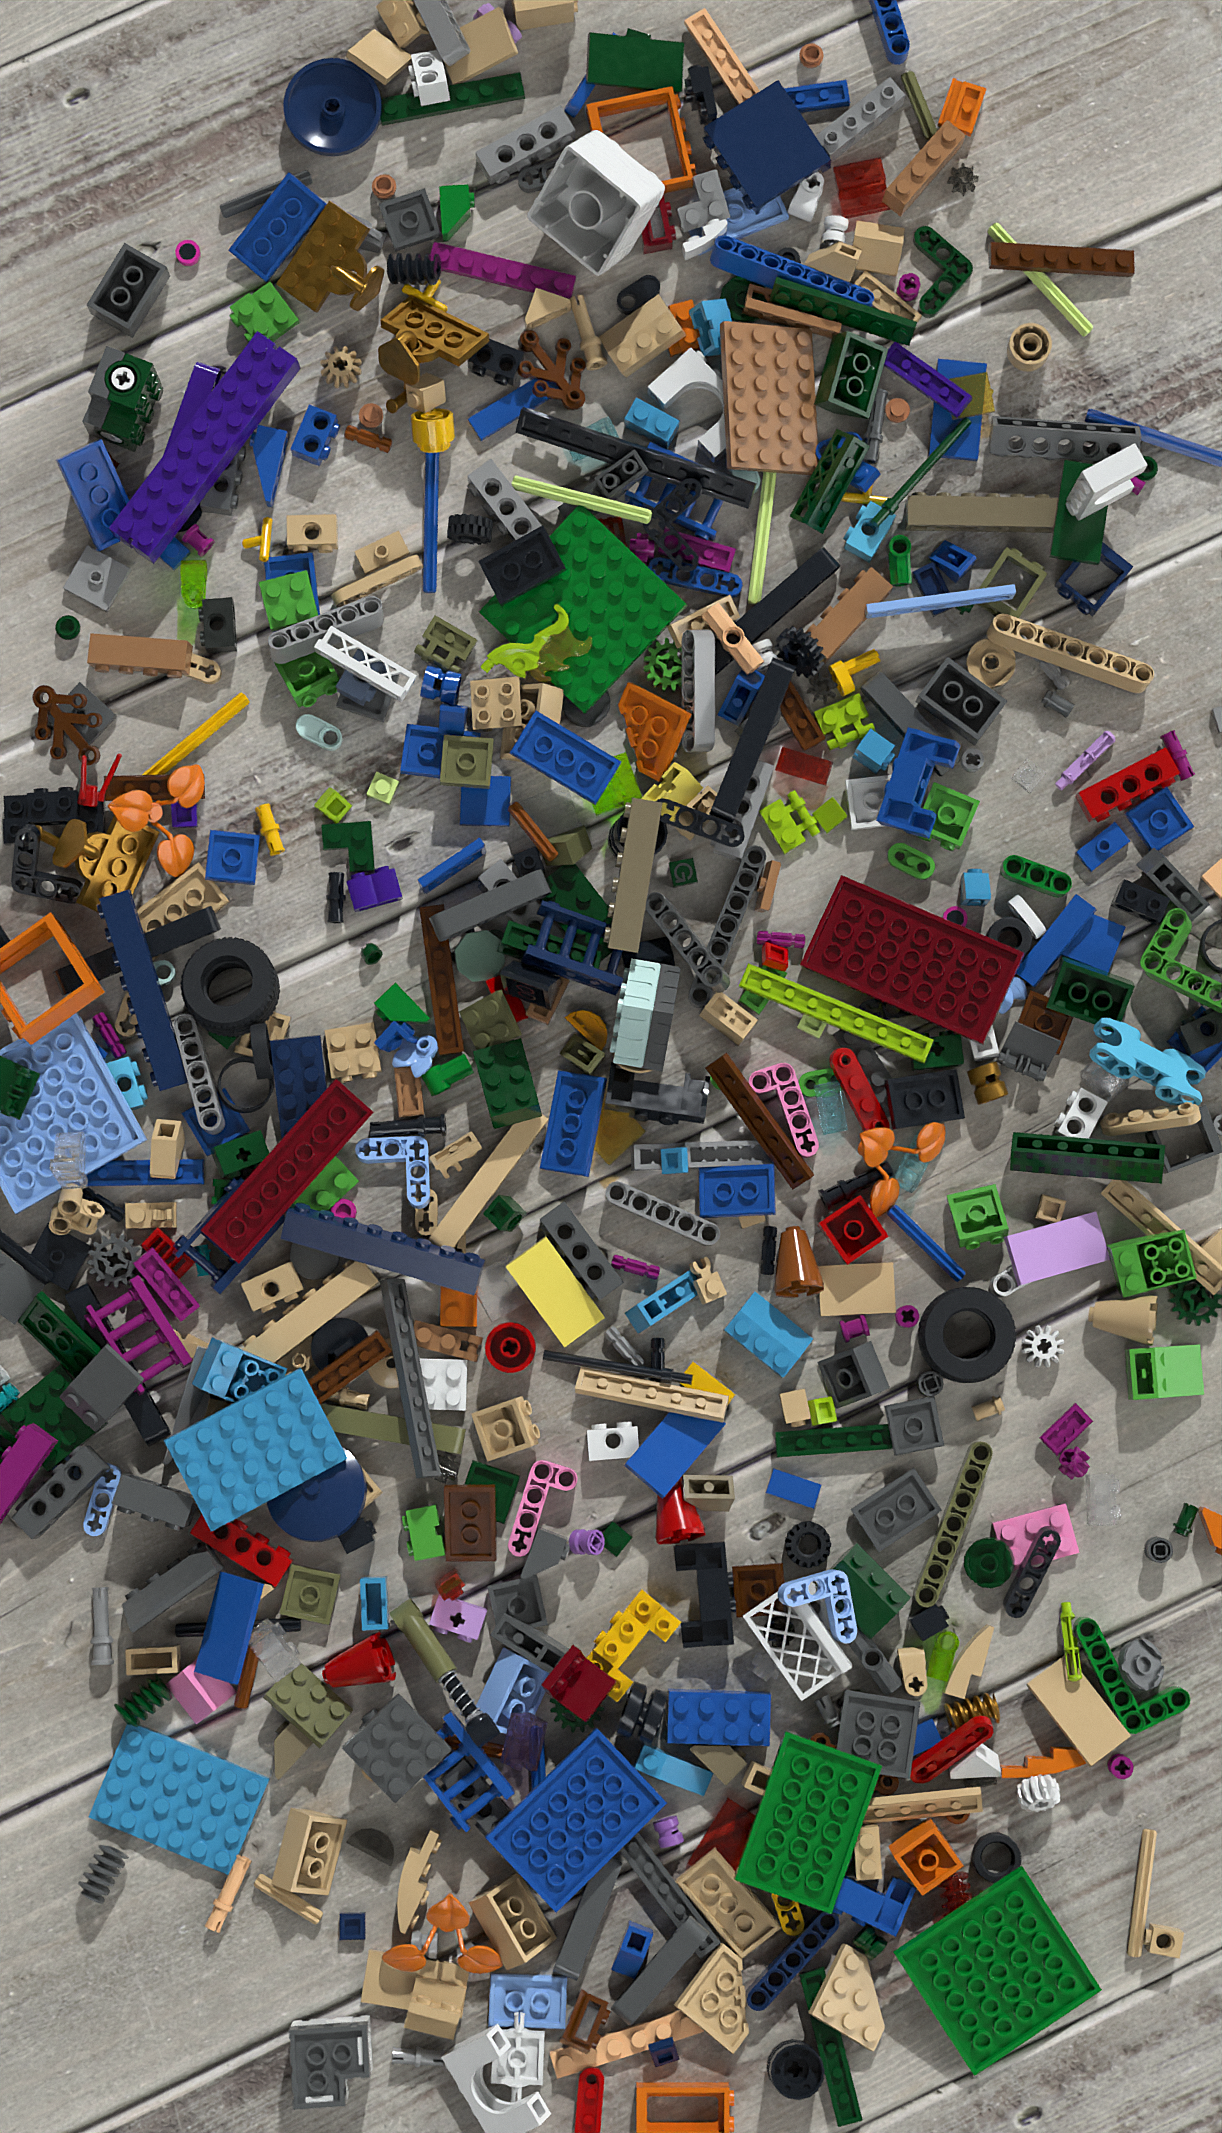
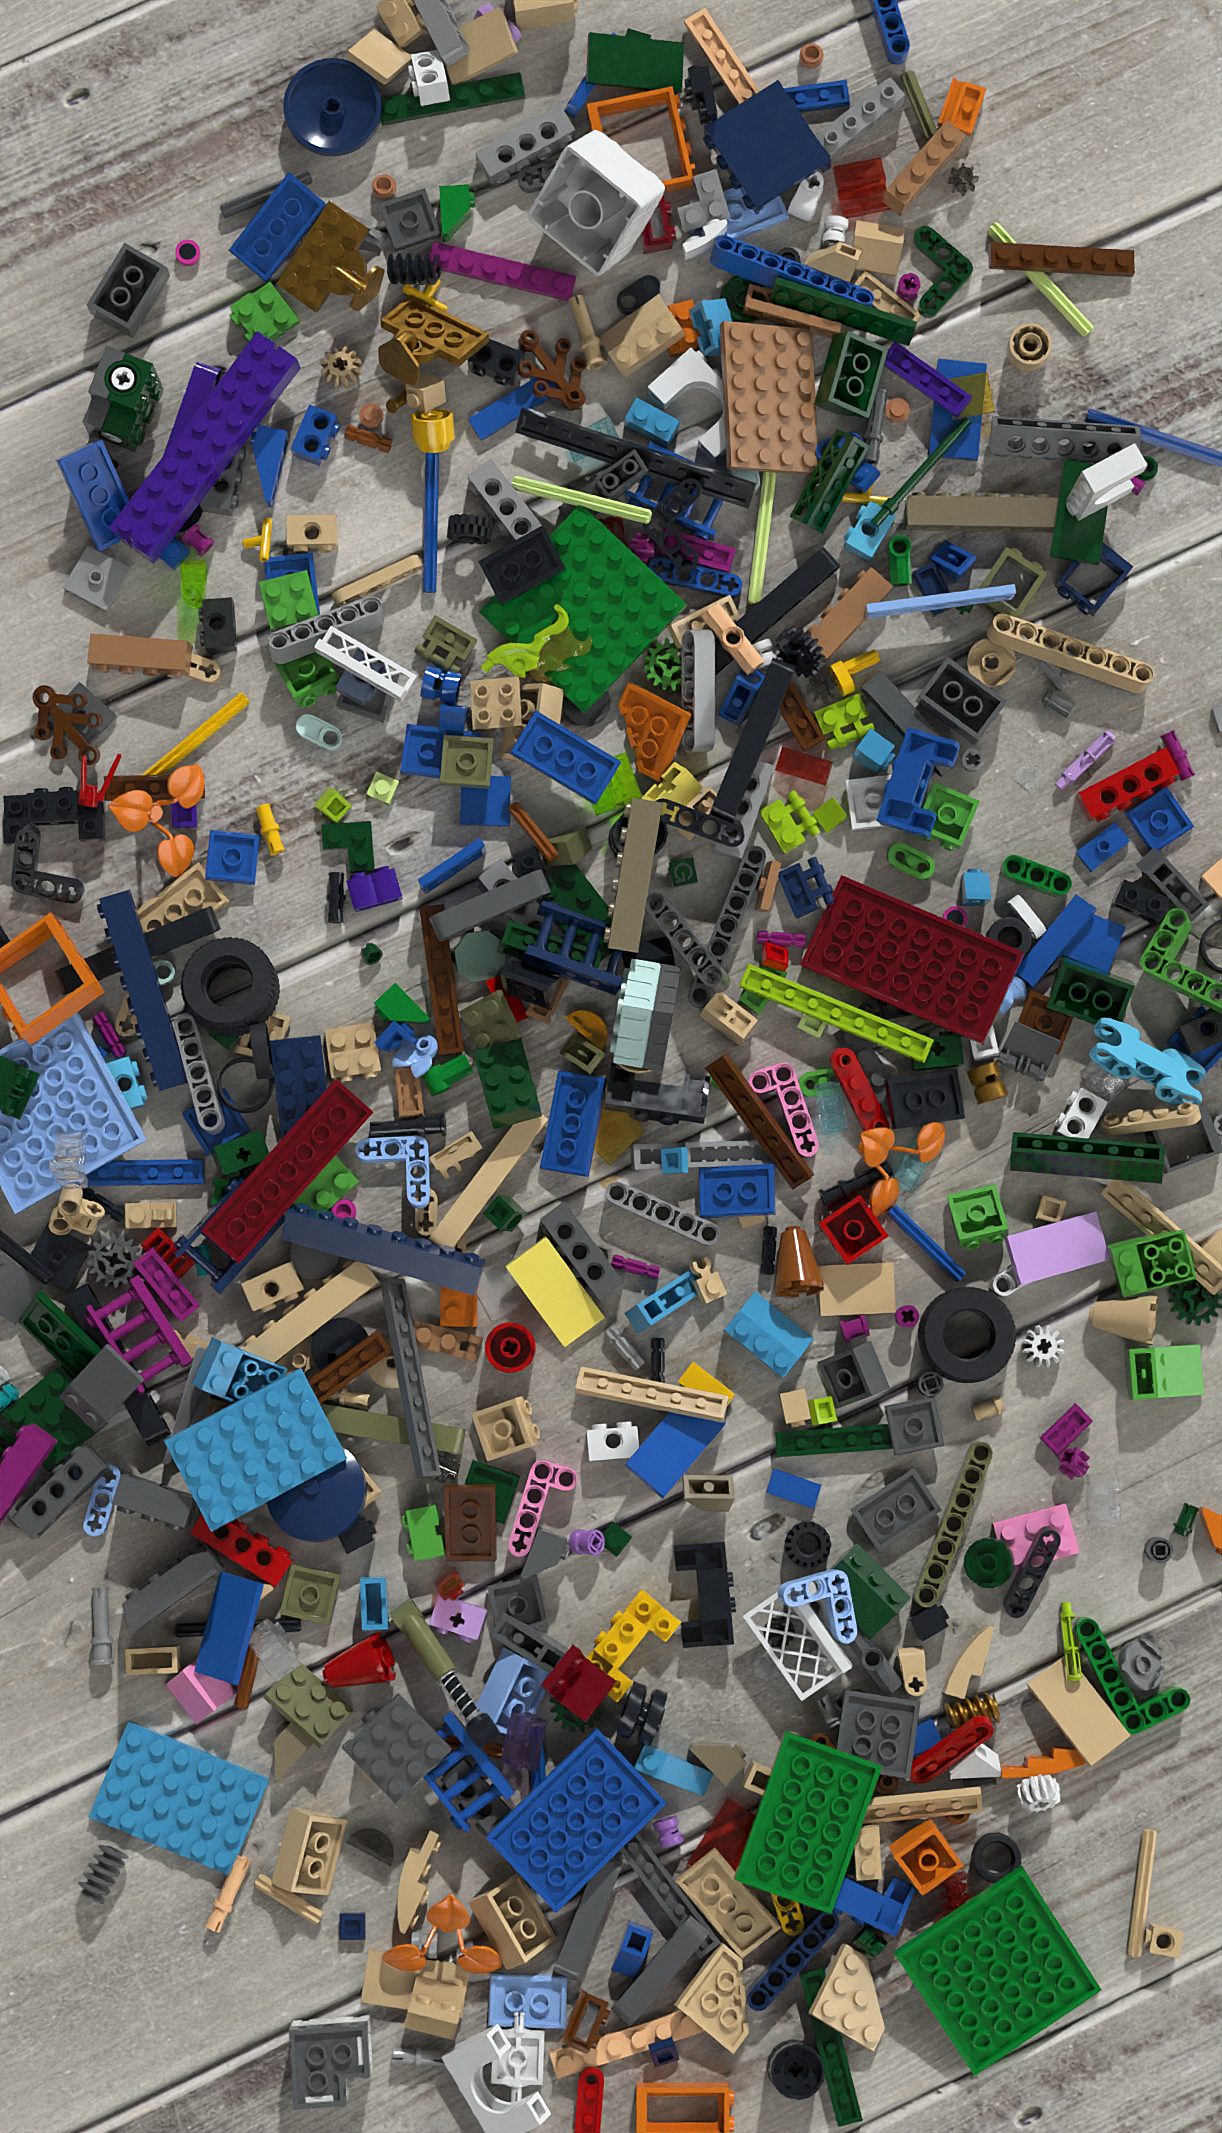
pearl gold plate [36,815,160,913] -> none
dark green plate [55,615,81,640] -> none
dark green piece [114,1673,172,1727] -> none
tan slope [150,1119,185,1179] -> none
tan plate [354,530,410,575] -> none
white plate [419,1358,468,1411] -> none
tan slope [525,288,571,330] -> none
black bar [543,1350,693,1385] -> none
red cone [655,1477,706,1545] -> none
blue brick [667,1689,771,1746] -> none
reddish brown plate [732,1563,787,1618] -> none
clear neon green piece [926,1629,959,1682] -> none
magenta bush [1107,1753,1134,1779] -> none
none -> dark blue plate [778,857,835,919]

